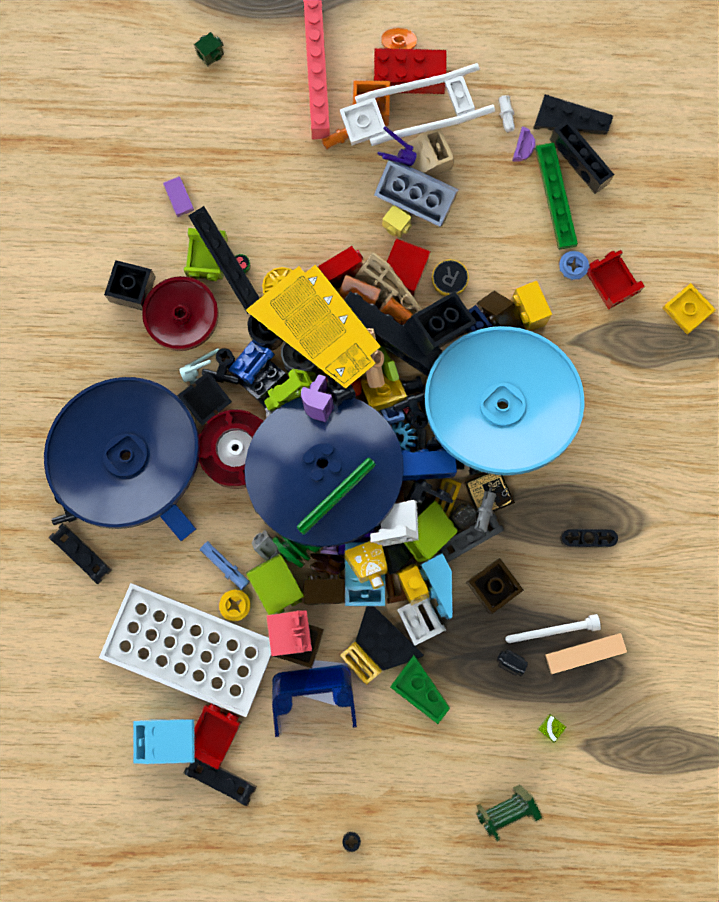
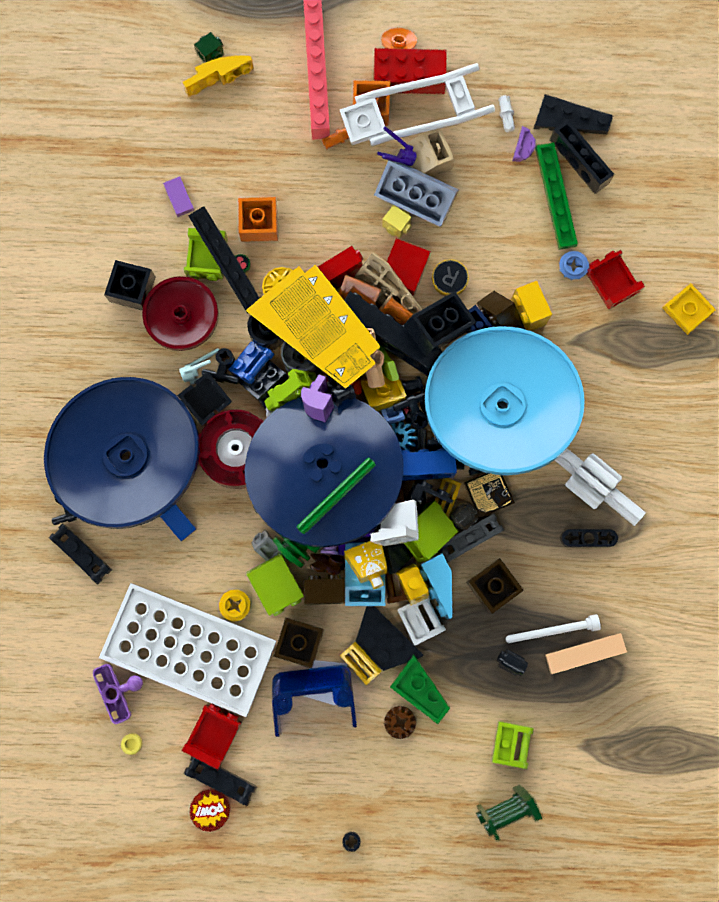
medium azure slope [133,719,195,764] -> none
medium blue pin [200,541,250,590] -> none
coral hinge [267,610,312,656] -> none
light grey pin [474,491,496,532] -> none
clear neon green tile [538,714,566,743] -> none
none -> medium lavender piece [93,664,143,724]
none -> light yellow tile [121,733,142,755]
none -> yellow slope [182,55,254,97]
none -> tile [189,788,231,832]
none -> orange brick [238,197,278,242]
none -> reddish brown gear [384,706,416,739]
none -> lime plate [492,721,534,769]
none -> white axle [497,401,646,526]

